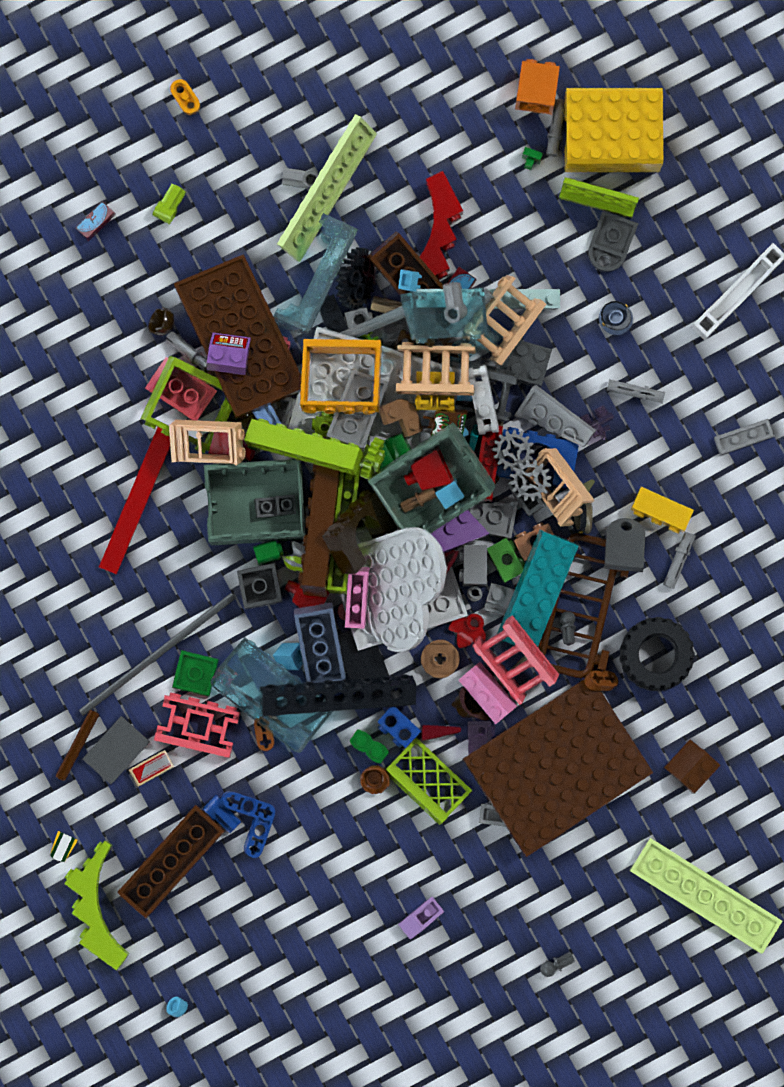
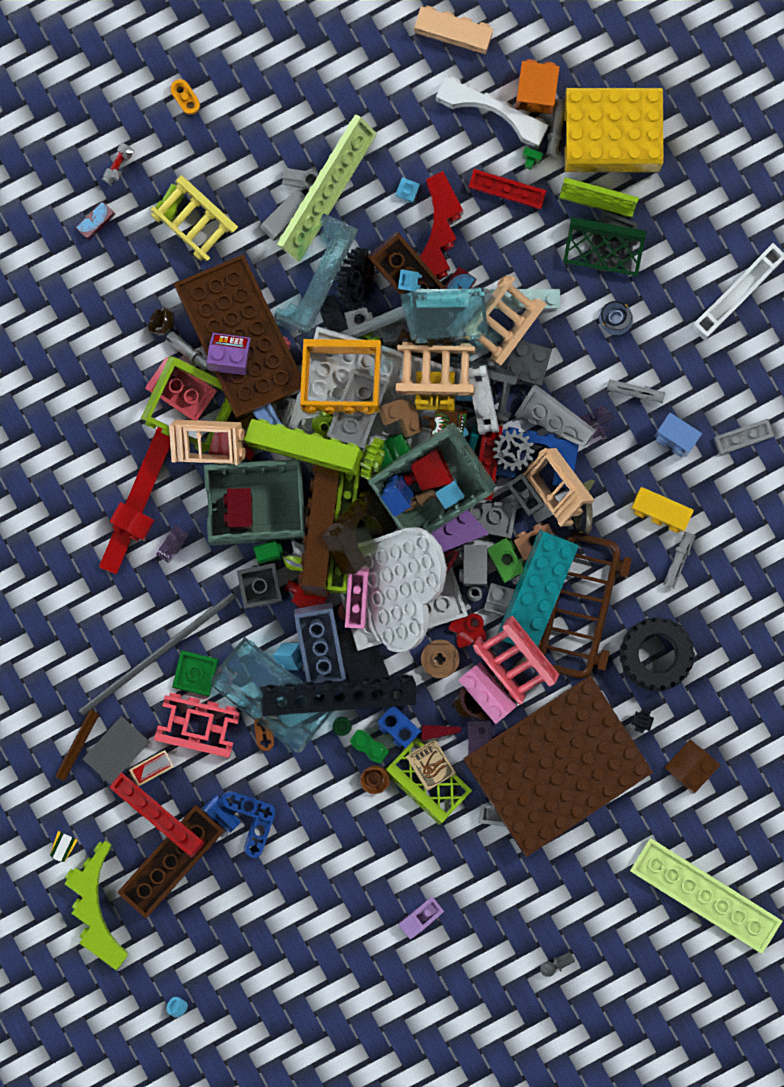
dark grey slope [254,495,296,519] -> none
tan tile [370,296,408,318] -> none
light grey piece [443,282,468,323] -> none
light grey gear [510,459,552,501] -> none
dark grey axle [560,611,576,646] -> none
dark orange beam [584,671,619,691] -> none
dark grey tile [604,518,645,572] -> none
none -> light grey piece [102,143,135,185]
none -> red brick [109,502,155,542]
none -> red plate [109,772,205,858]
none -> light yellow fence [149,175,238,261]
none -> clear purple leg [156,525,190,564]
none -> dark red brick [224,488,253,531]
none -> light grey beam [260,189,306,241]
none -> dark green tile [332,717,352,736]
none -> blue arch [381,473,415,517]
none -> medium azure tile [395,177,420,203]
none -> sticker [406,739,456,791]
none -> light nougat brick [414,6,493,54]
none -> white arch [436,77,548,149]
none -> red plate [468,169,547,210]
none -> dark green fence [563,217,647,276]
none -> black gear [631,709,654,733]
none -> medium blue brick [654,413,702,457]

